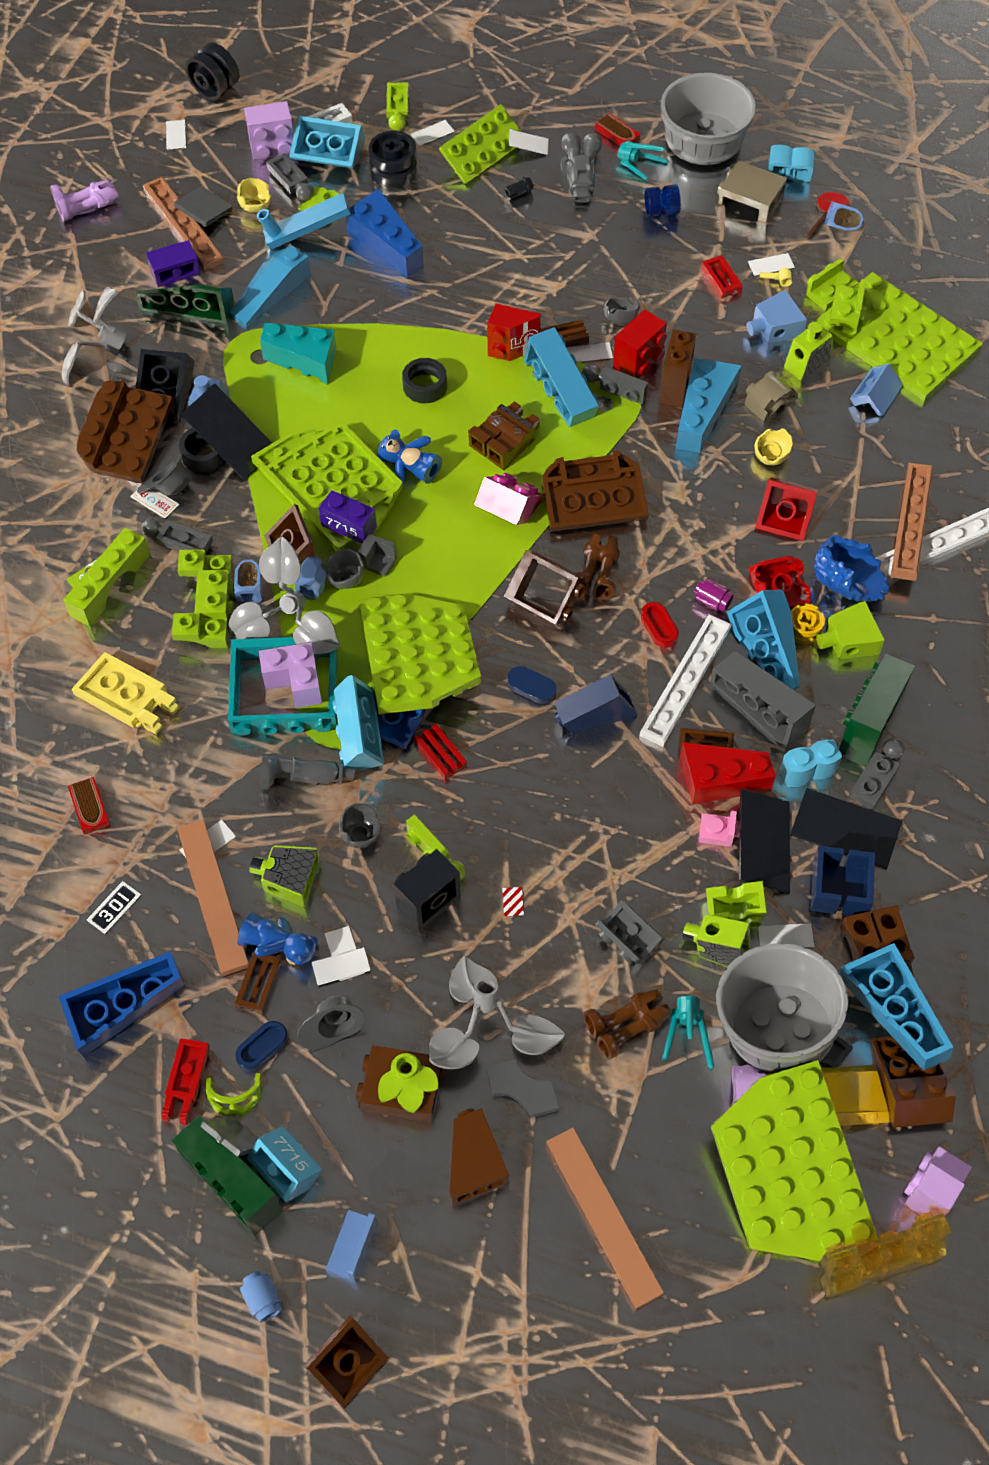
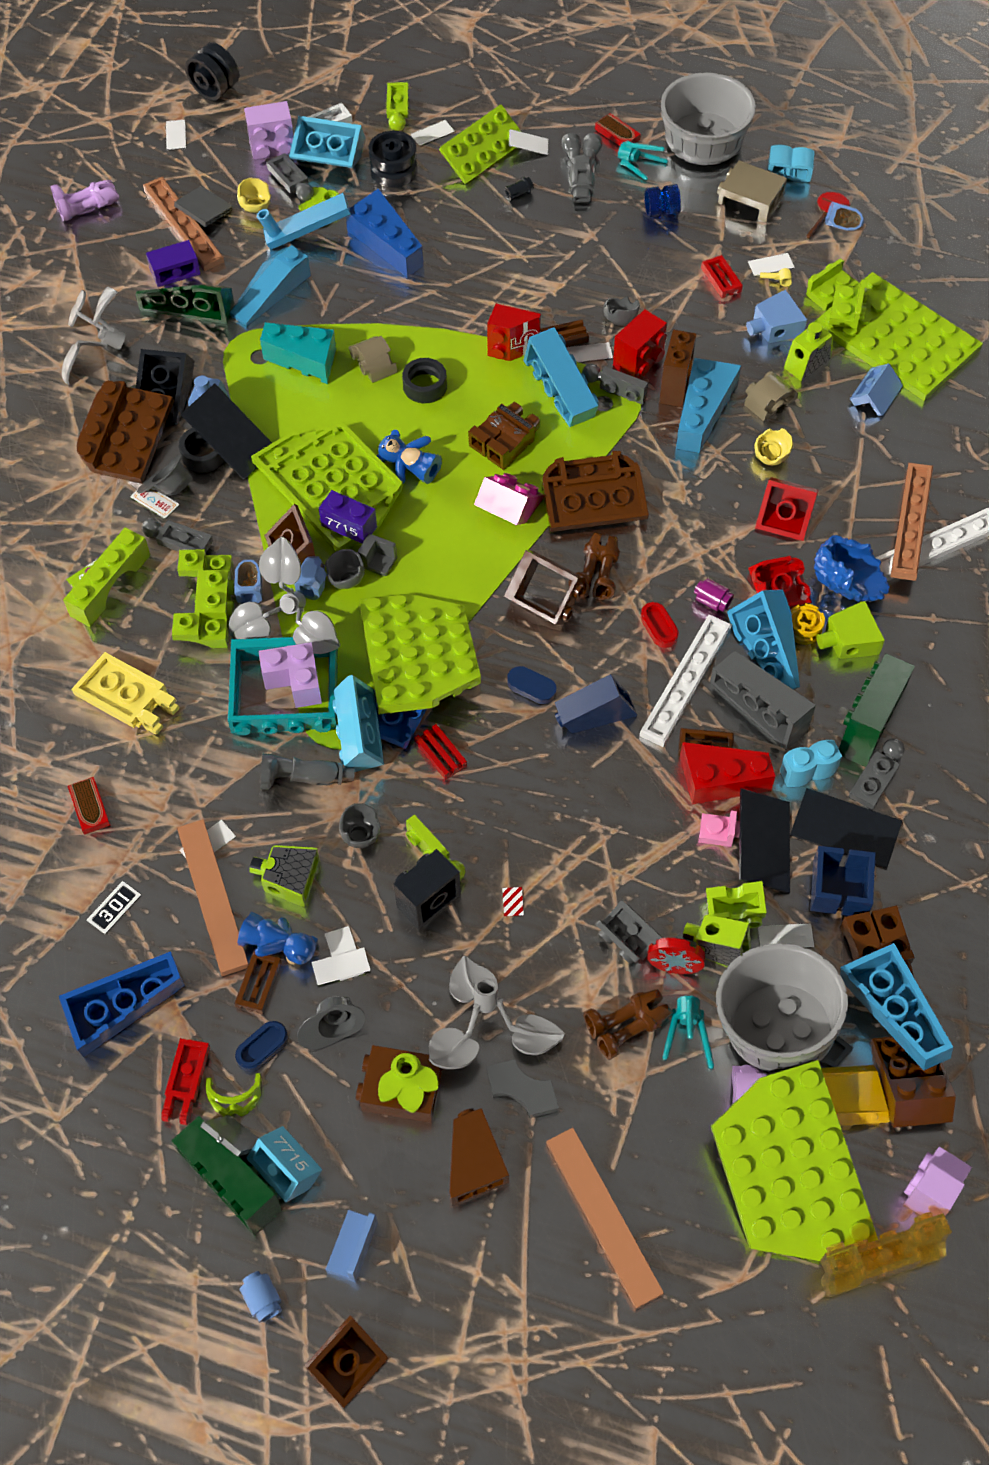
none -> dark tan cylinder [349,336,397,383]
none -> red tile [647,937,706,974]

